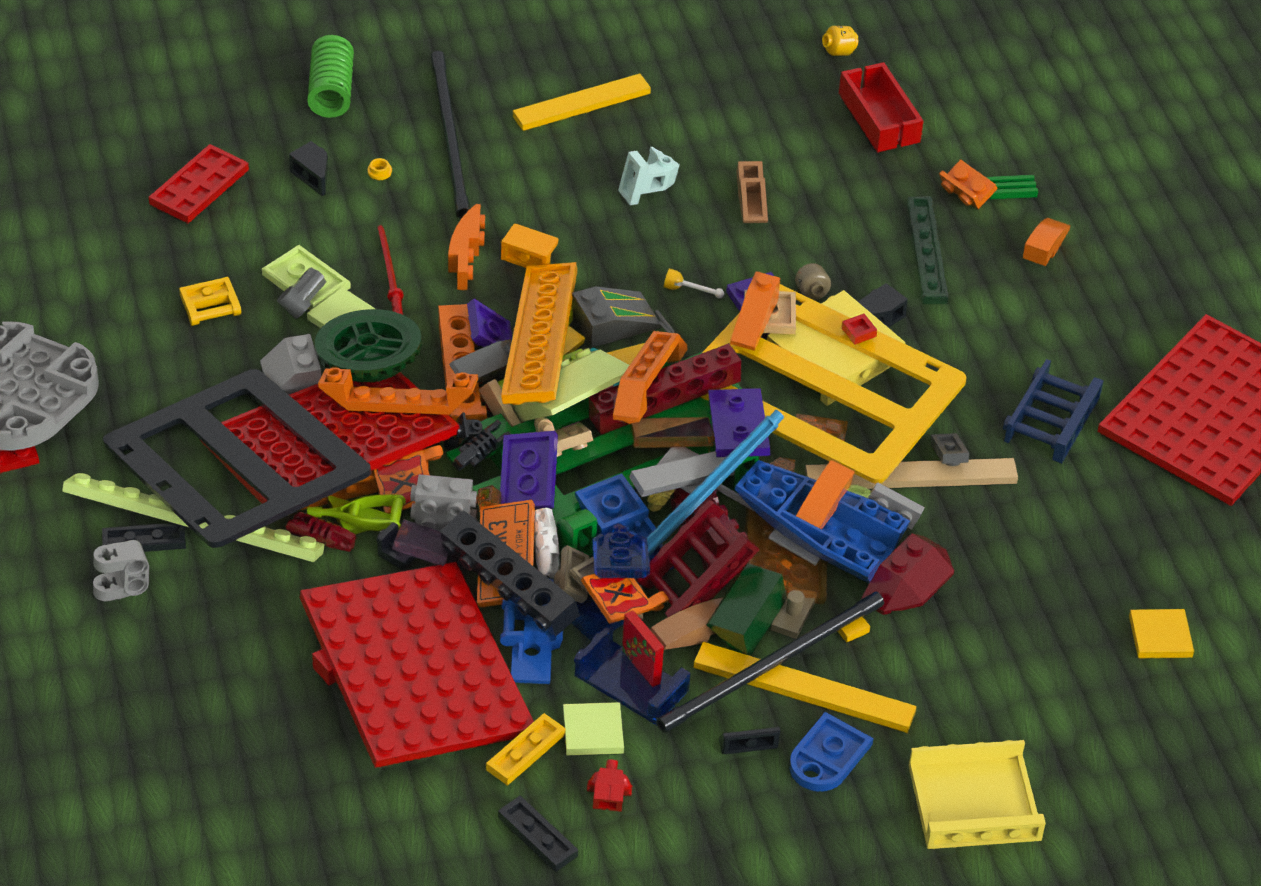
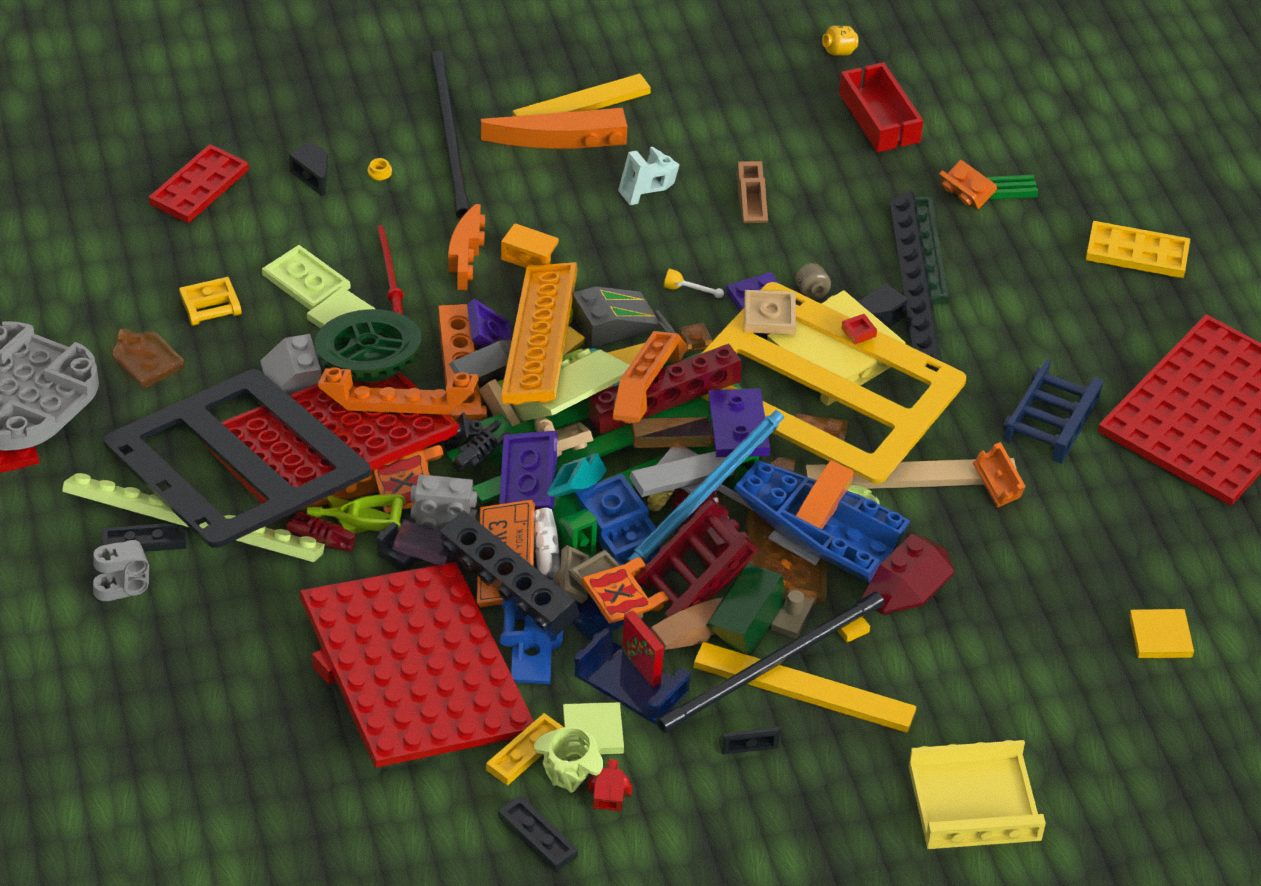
dark grey piece [277,267,326,319] -> none
bright green piece [307,35,354,118] -> none
clear orange piece [477,485,501,512] -> none
clear blue tile [592,523,650,578] -> none
orange slope [730,271,780,351] -> none
blue tile [790,712,873,791] -> none
light grey plate [867,482,925,530] -> none
dark grey plate [931,433,969,466] -> none
orange slope [1023,218,1071,266] -> none
none -> clear orange tile [113,329,185,388]
none -> orange slope [480,108,627,149]
none -> yellowish green piece [534,726,603,793]
none -> teal slope [547,453,607,497]
none -> clear orange plate [680,323,712,352]
none -> black plate [890,190,942,372]
none -> orange hinge [973,442,1026,508]
none -> yellow plate [1086,221,1190,278]

